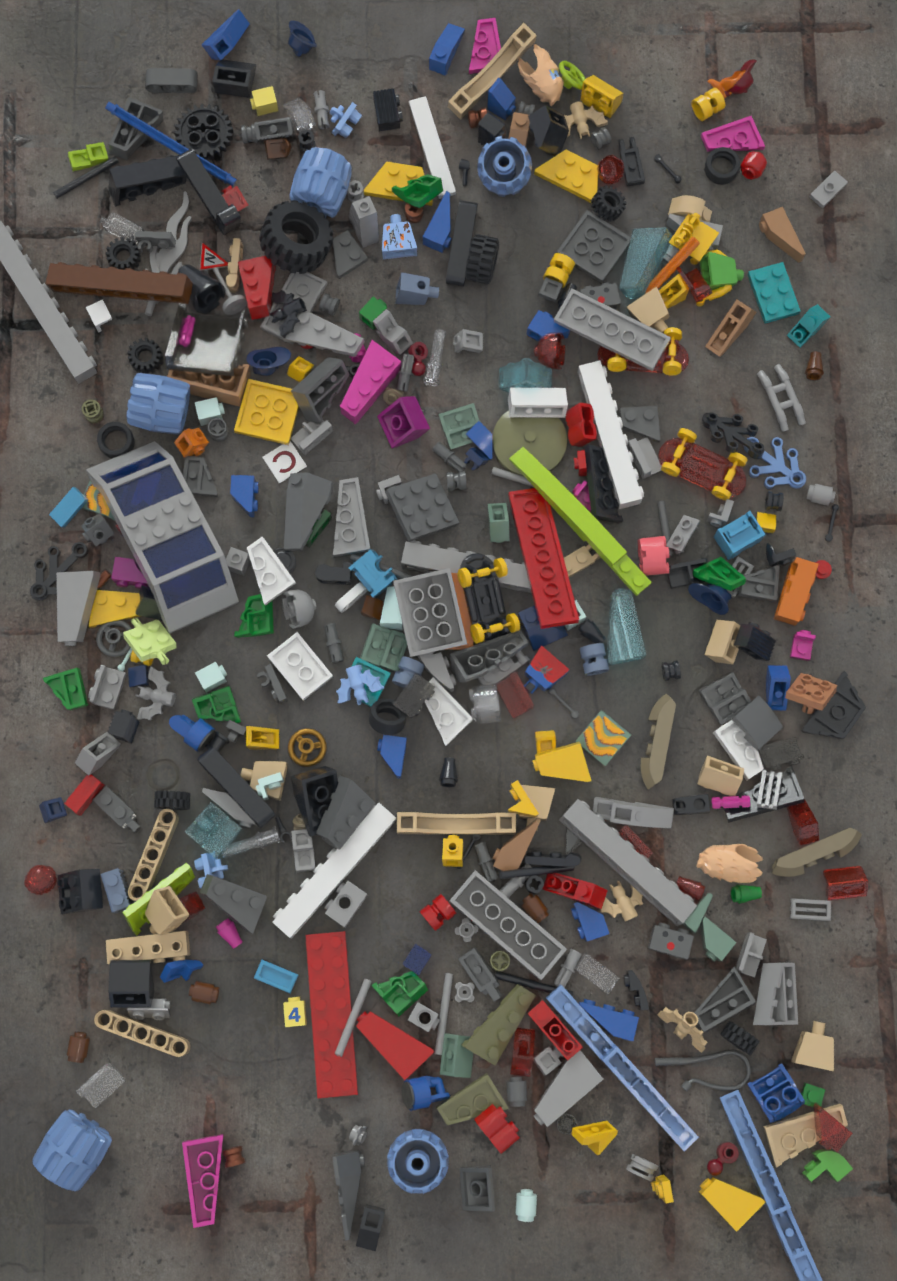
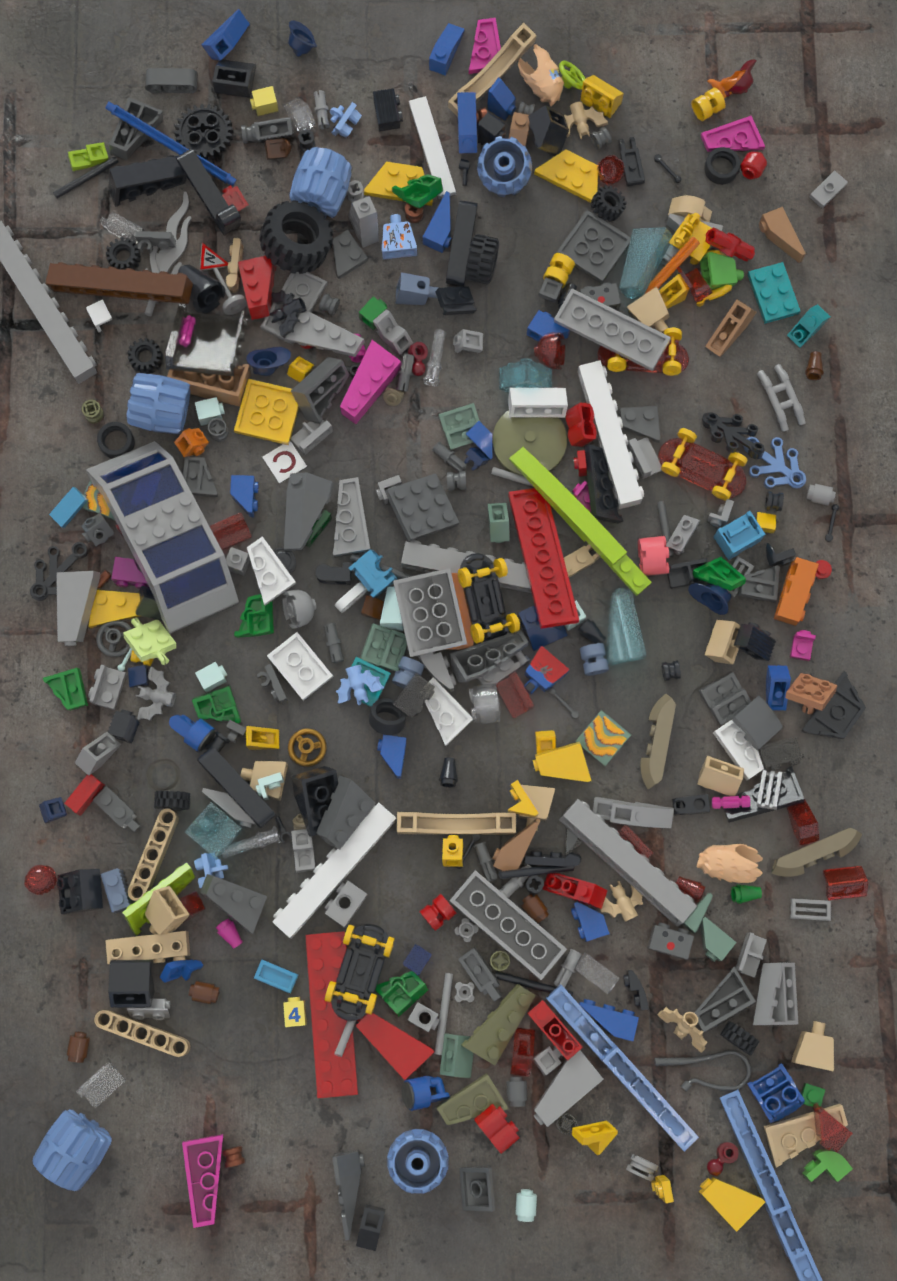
light grey plate [349,1125,367,1146] -> none
magenta slope [377,396,430,448] -> none
none -> clear red panel [209,512,252,550]
none -> black piece [325,924,395,1021]
none -> black plate [435,286,477,315]
none -> blue slope [457,92,477,153]
none -> red piece [705,227,755,262]

